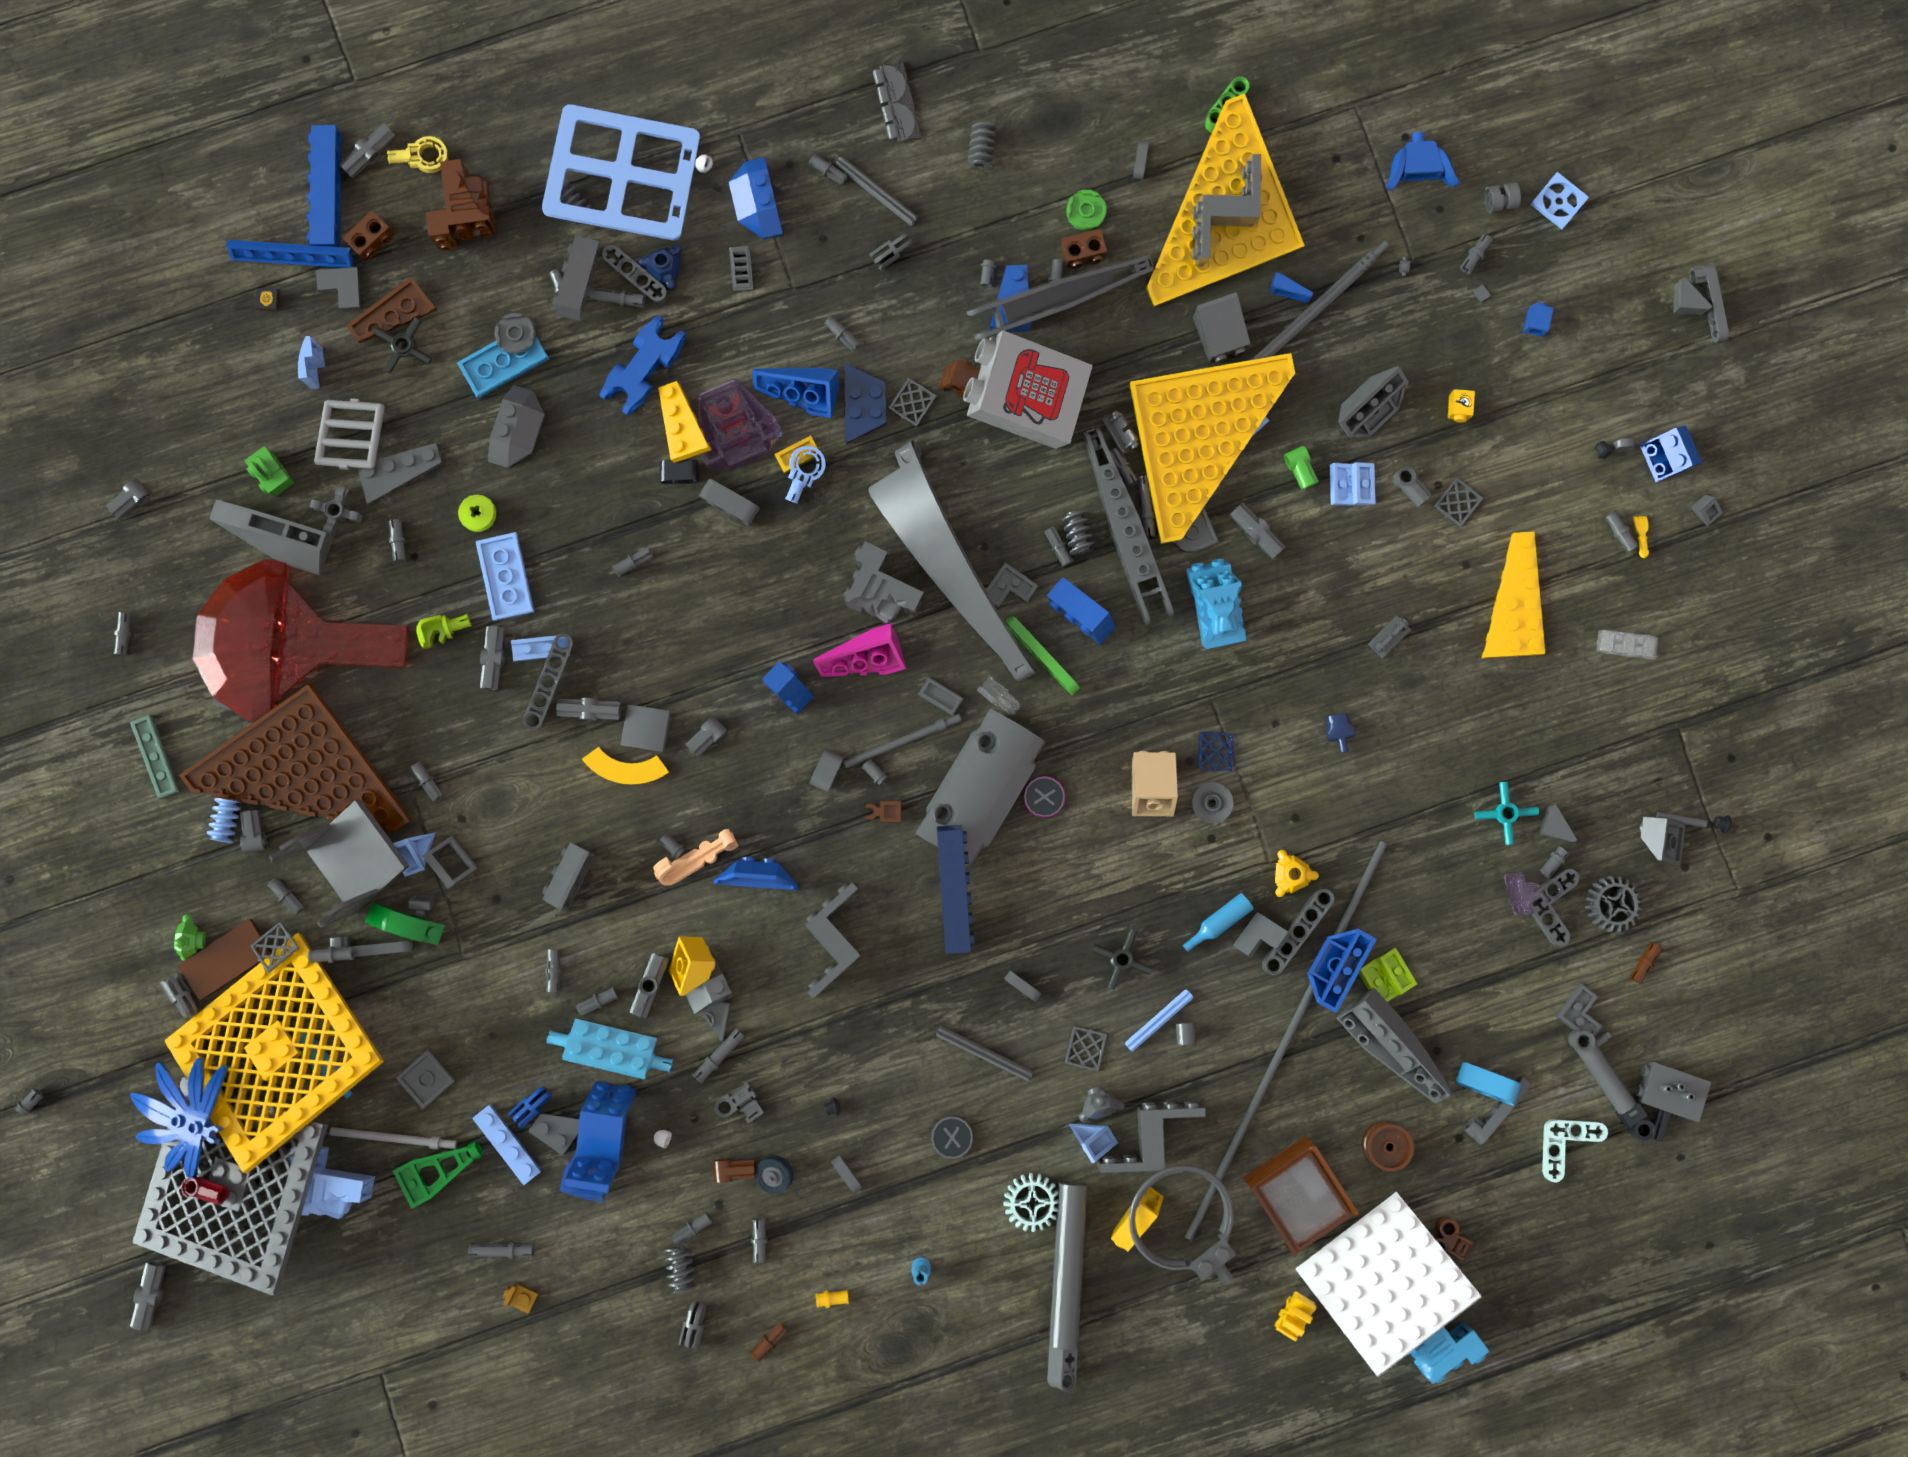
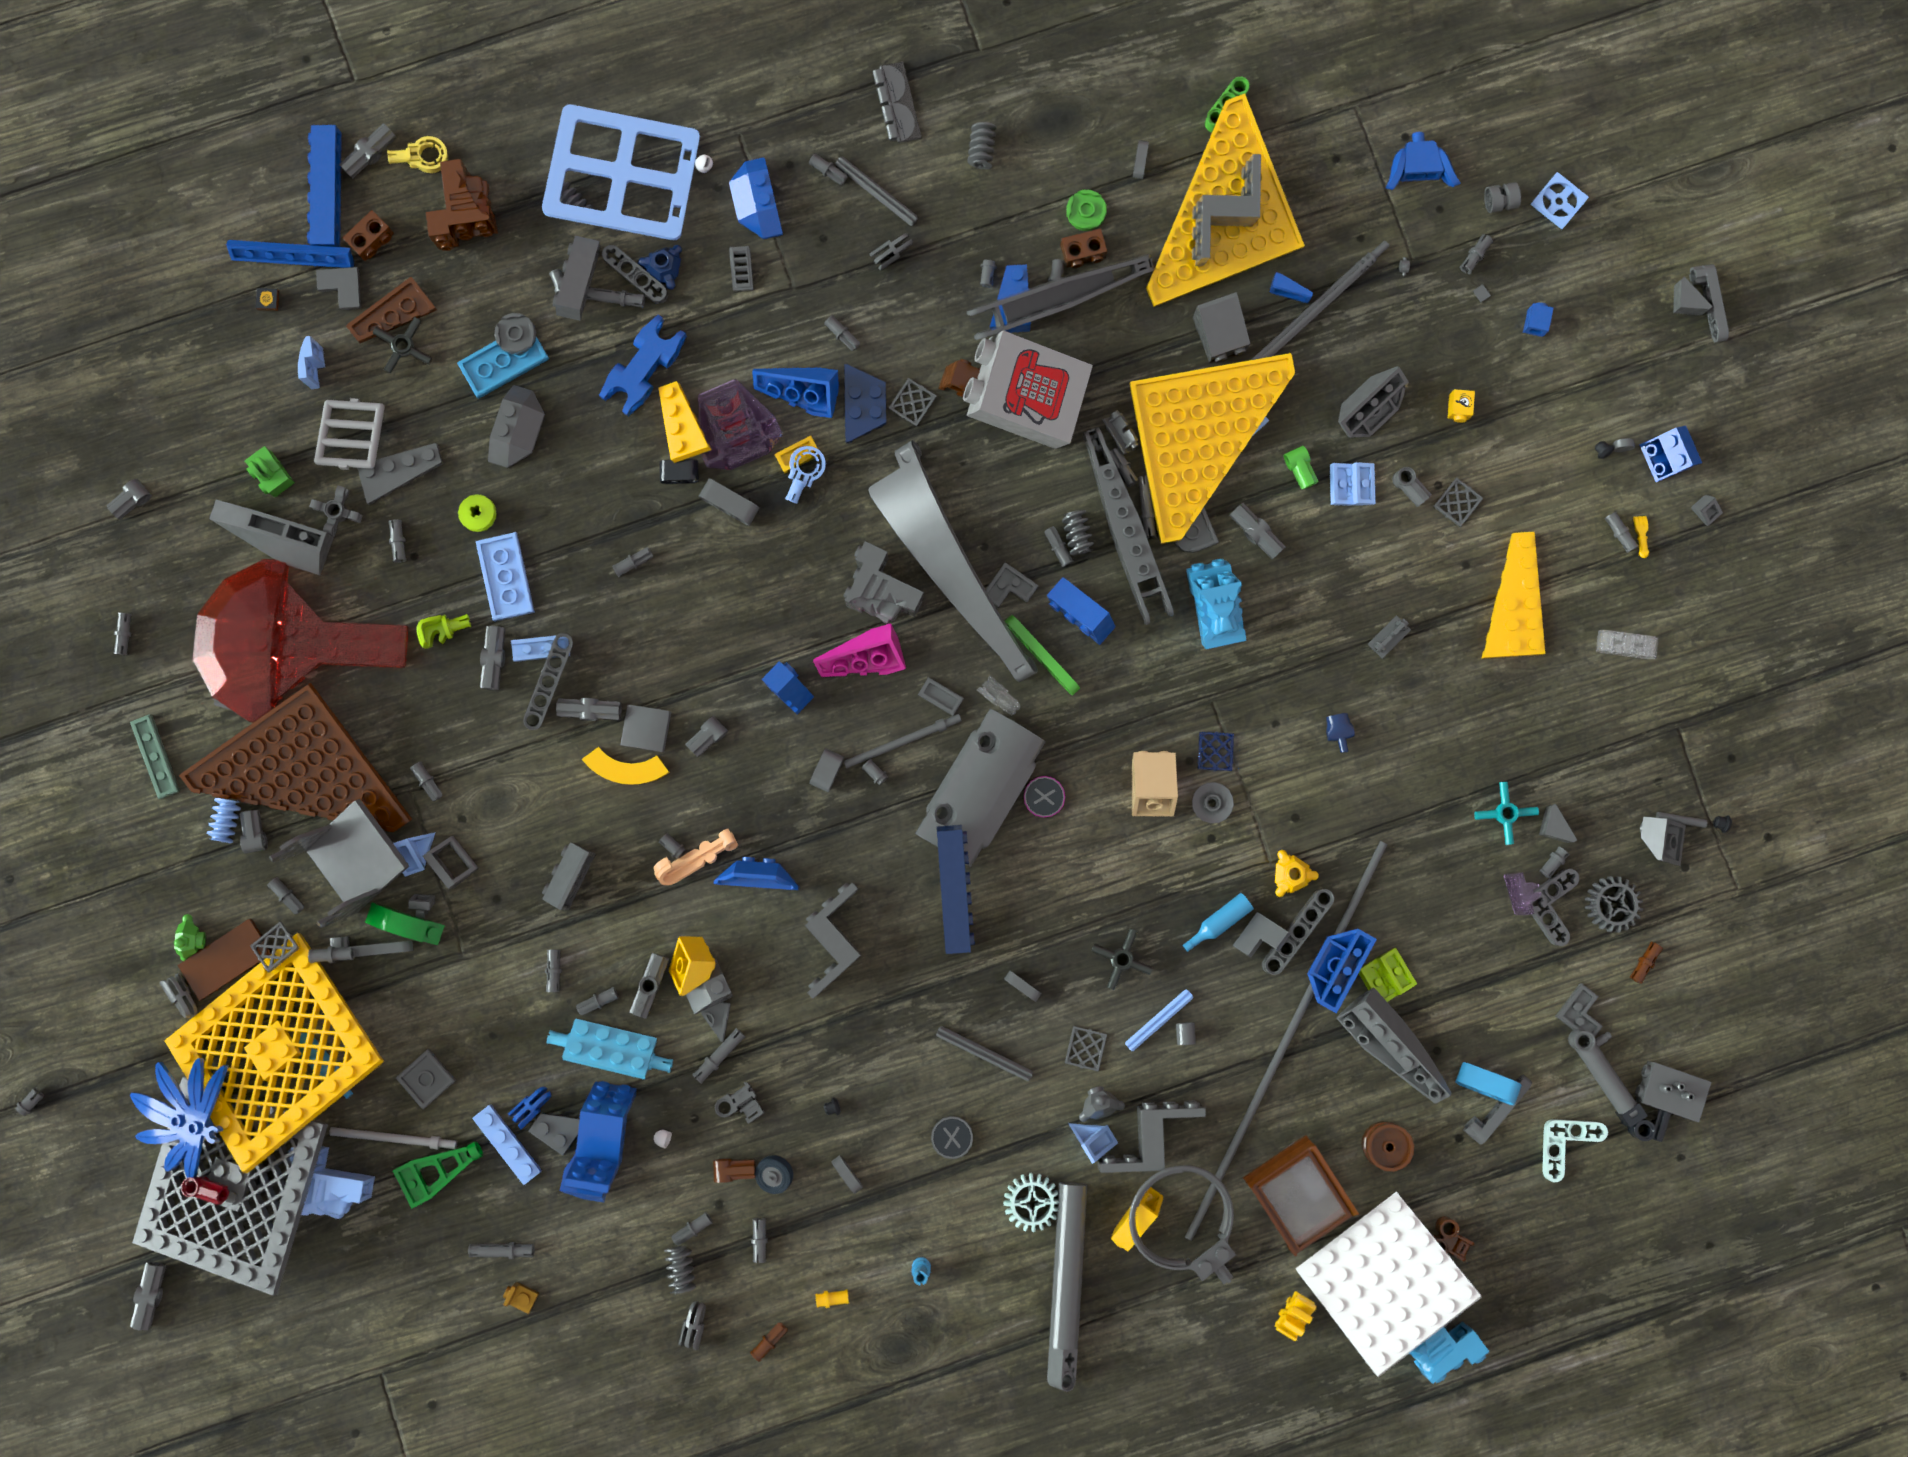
reddish brown plate [865,801,901,823] -> none

